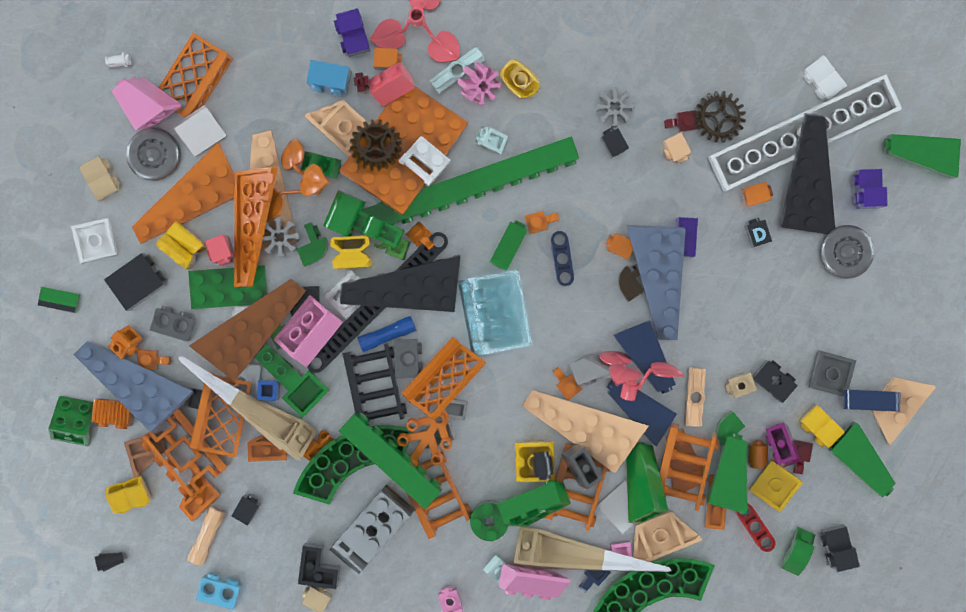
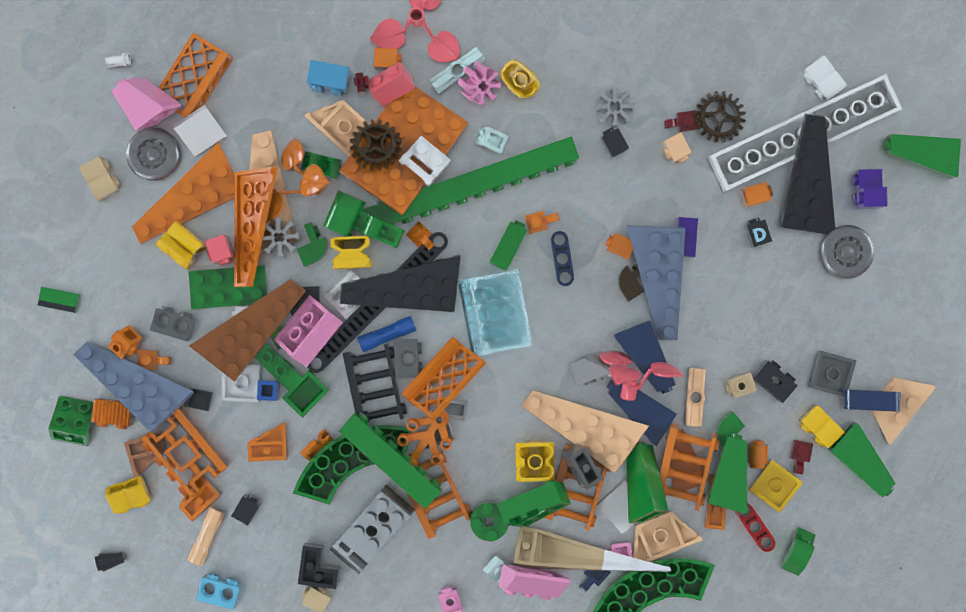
white tile [71,218,118,264] -> none
black brick [104,253,167,311] -> none
tan plate [178,356,317,461] -> none
orange fence [190,373,252,458] -> none
dark purple brick [334,8,371,57] -> none
bright green plate [374,239,411,260] -> none
black brick [532,451,554,480] -> none
orange plate [552,367,583,401] -> none
magenta brick [766,422,801,468] -> none
black brick [819,524,860,572] -> none

